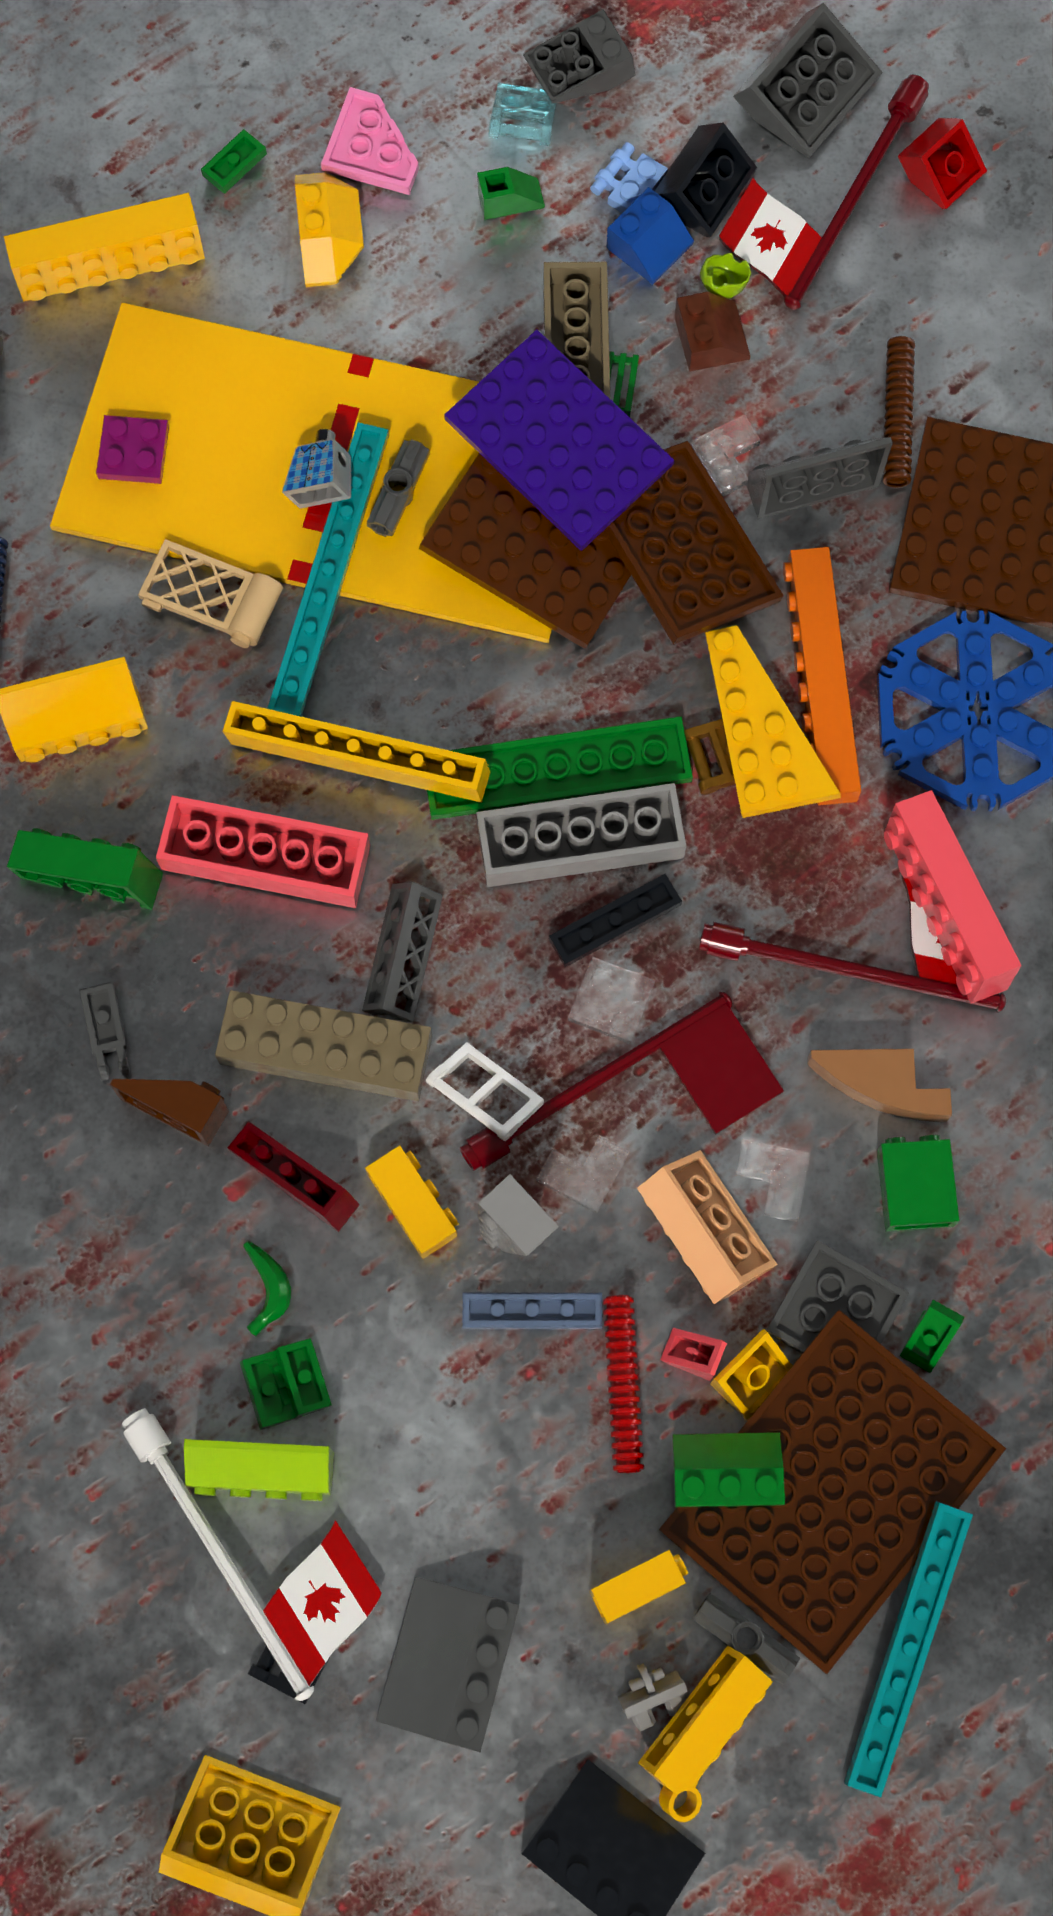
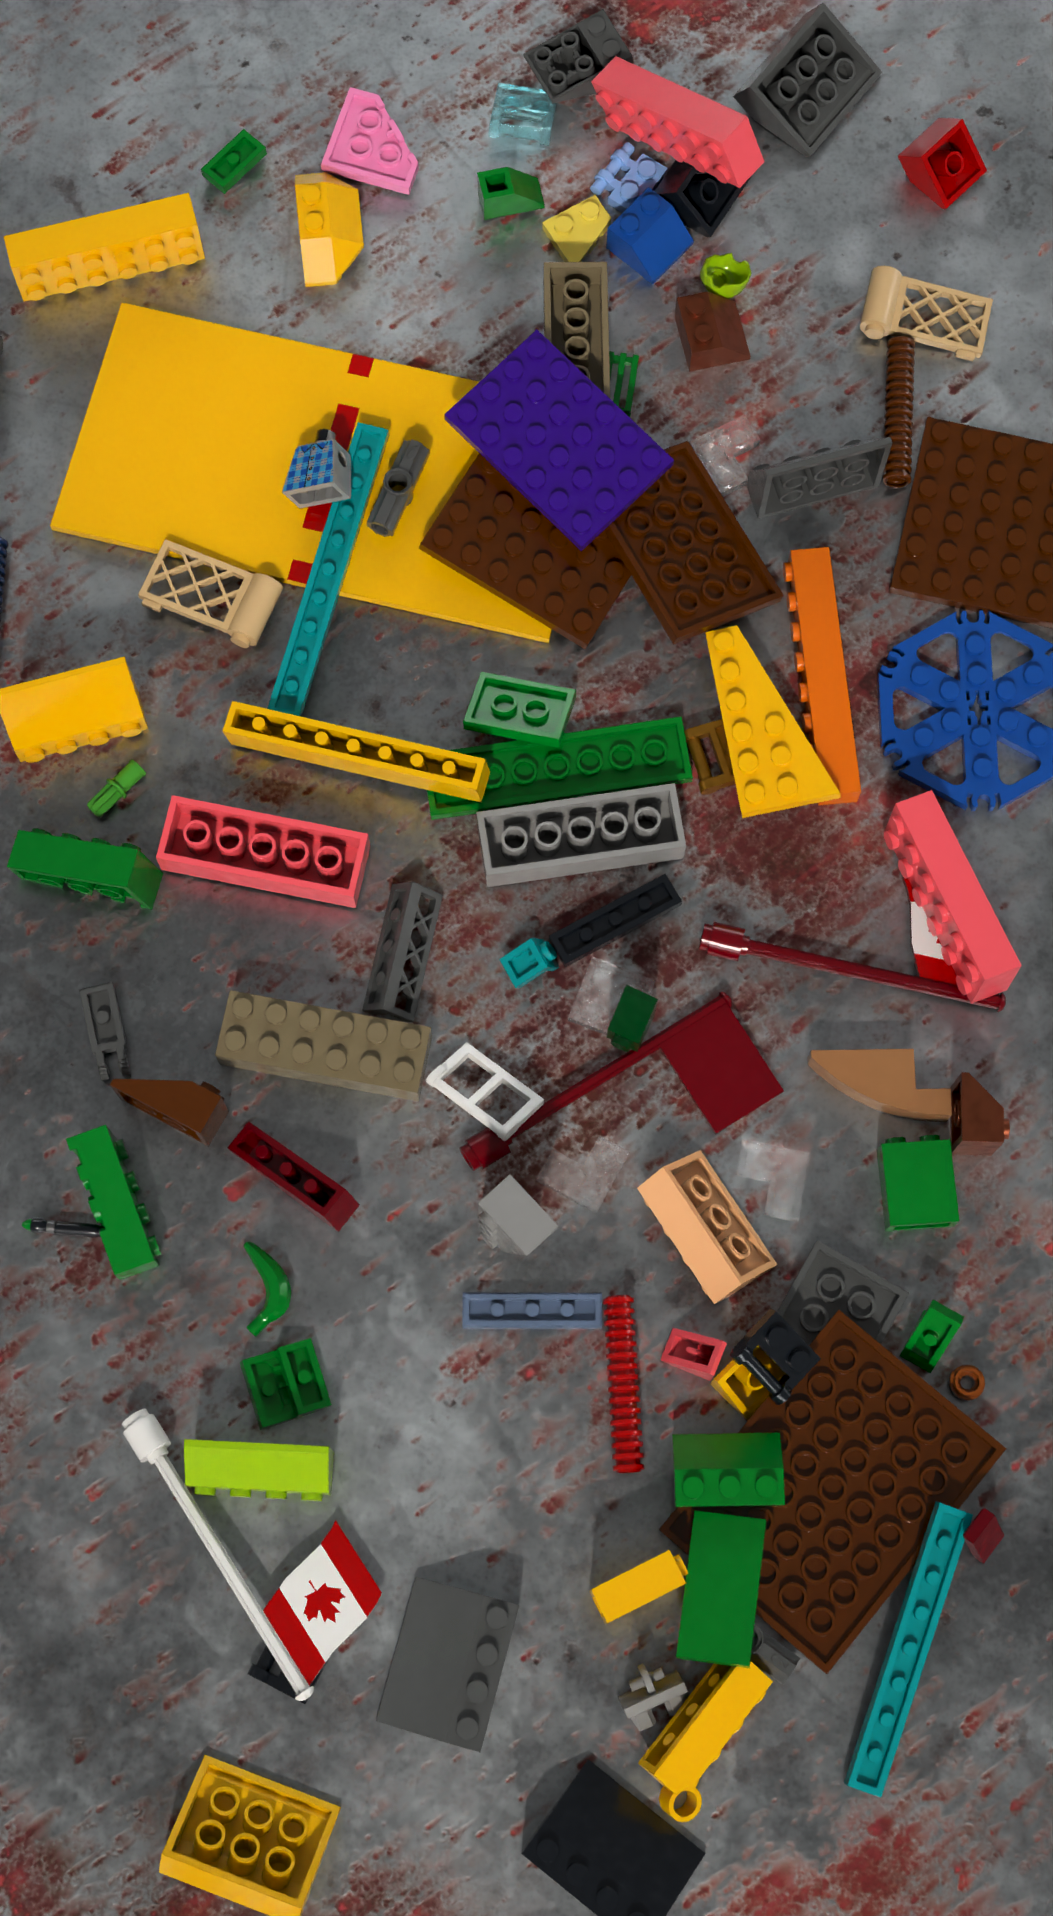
magenta plate [96,415,169,484] -> none
yellow brick [365,1145,459,1259] -> none
flag [719,74,929,310] -> none
none -> black piece [22,1218,104,1238]
none -> green wedge [66,1125,162,1280]
none -> bright green axle [87,759,146,817]
none -> green plate [463,672,576,748]
none -> teal bracket [499,938,559,988]
none -> light yellow wing [542,195,611,262]
none -> coral brick [591,56,765,188]
none -> dark green slope [606,985,658,1052]
none -> green tile [676,1510,767,1668]
none -> black plate [730,1308,821,1405]
none -> tan piece [860,265,993,362]
none -> dark orange plate [949,1365,985,1401]
none -> copper slope [950,1072,1010,1156]
none -> dark red tile [963,1508,1004,1564]

